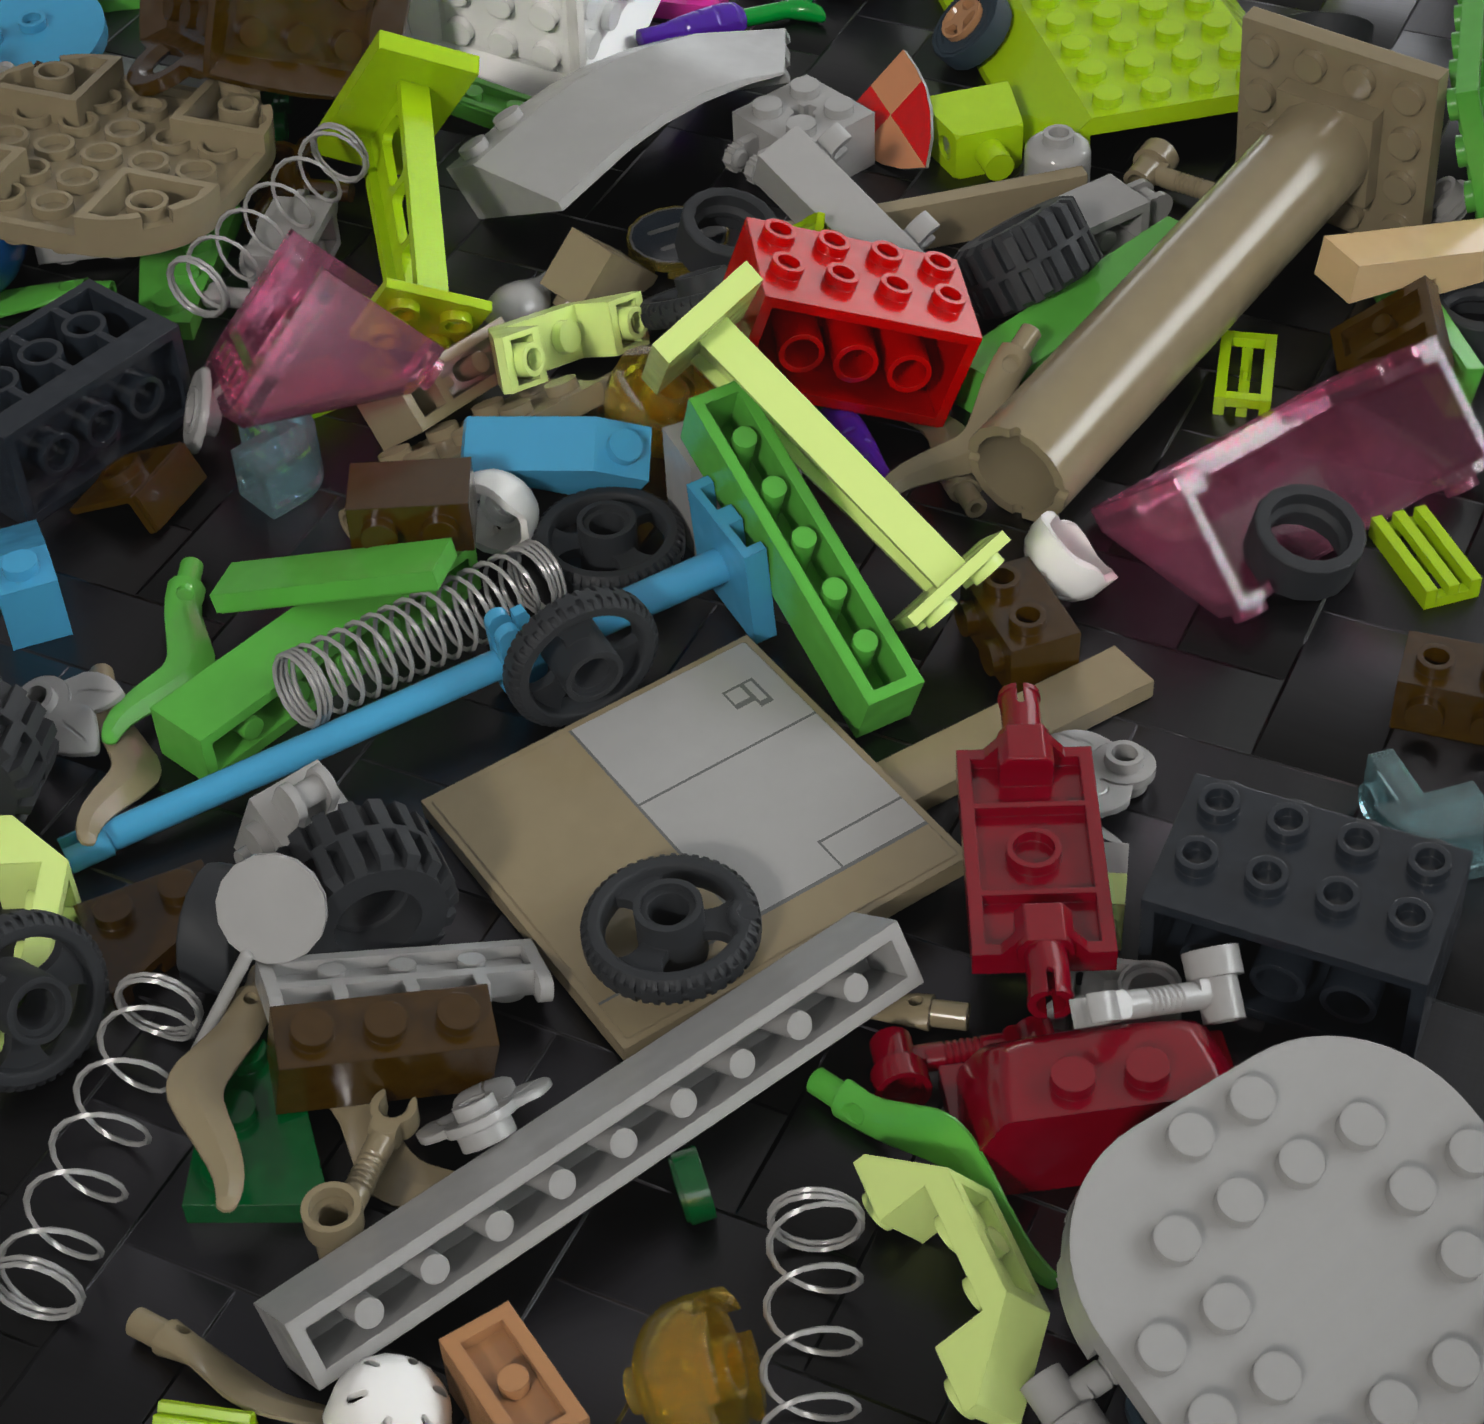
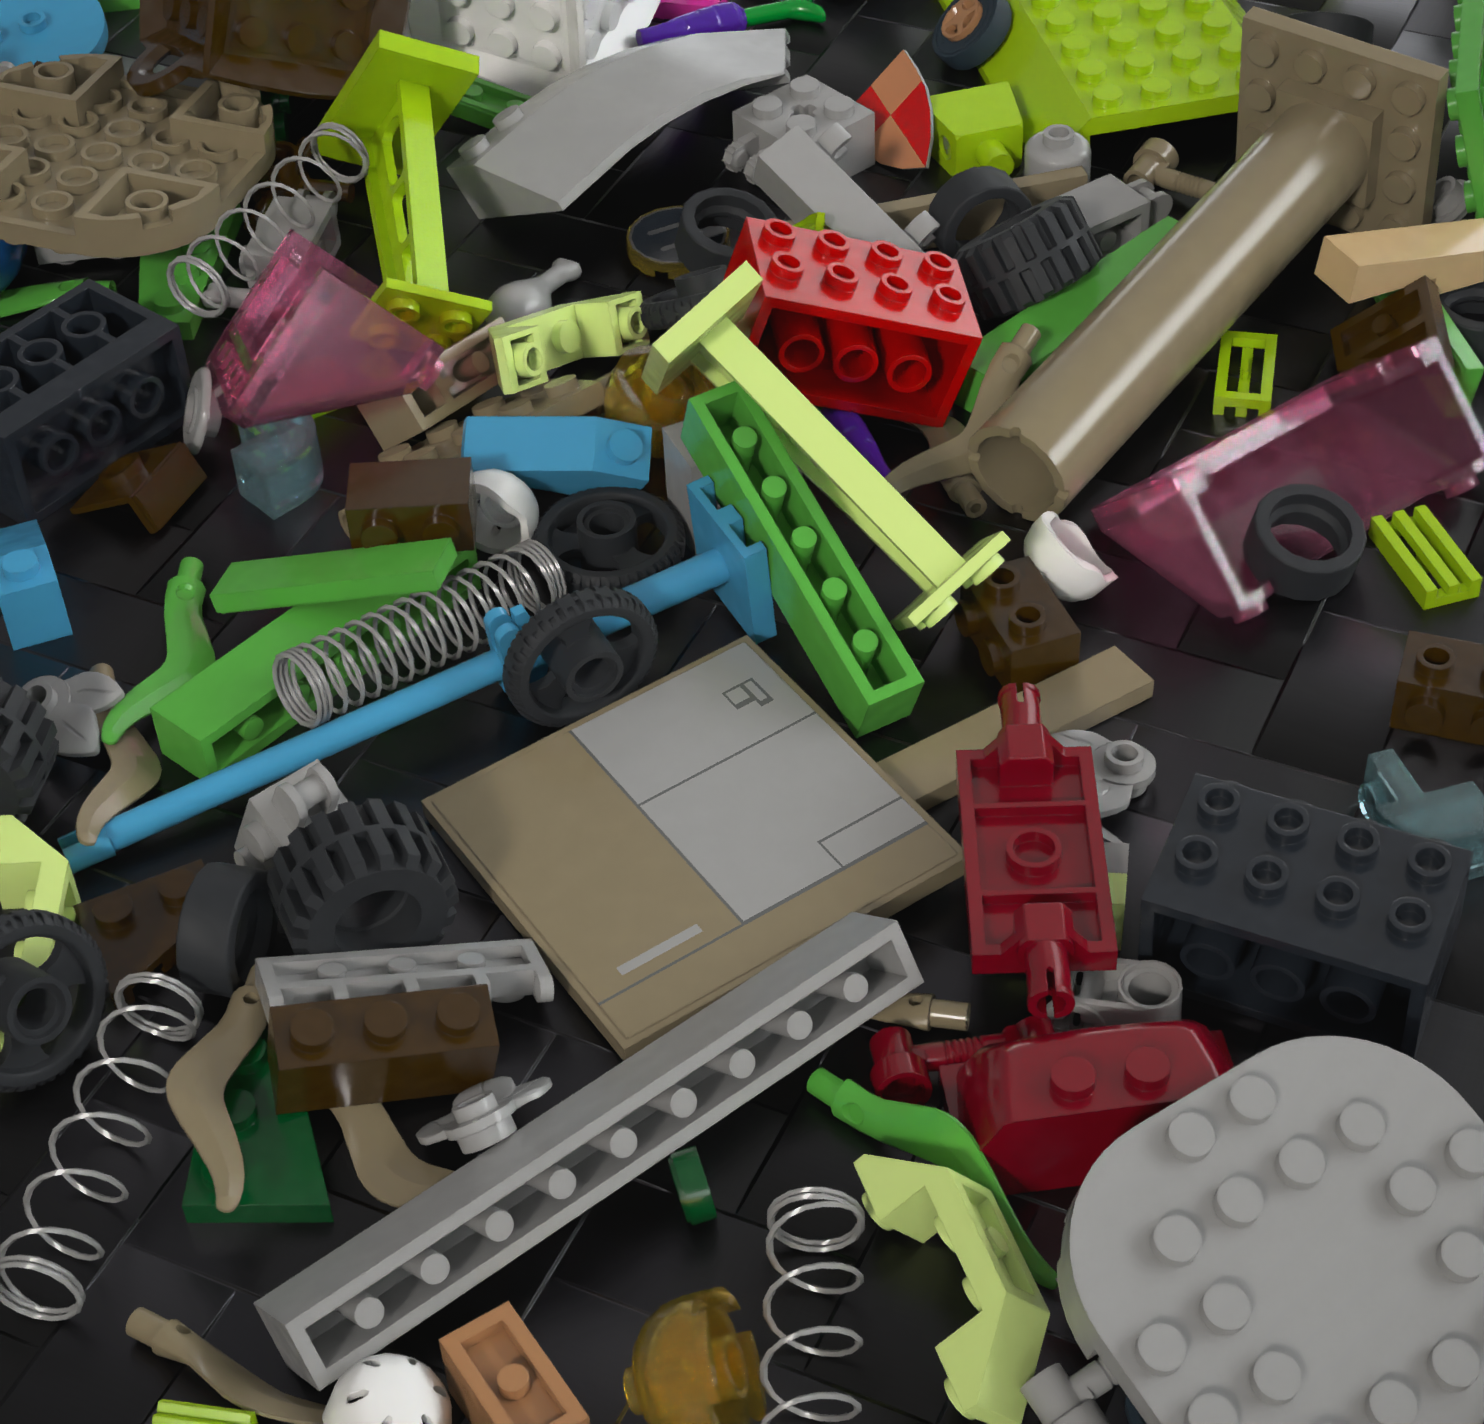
light grey piece [191,852,328,1048] -> none
dark tan brick [300,1089,420,1259] -> none
dark tan slope [540,227,658,306] -> none
black wheel [580,853,762,1005] -> none
light grey brick [1069,943,1247,1029] -> none
none -> black tyre [928,166,1032,259]

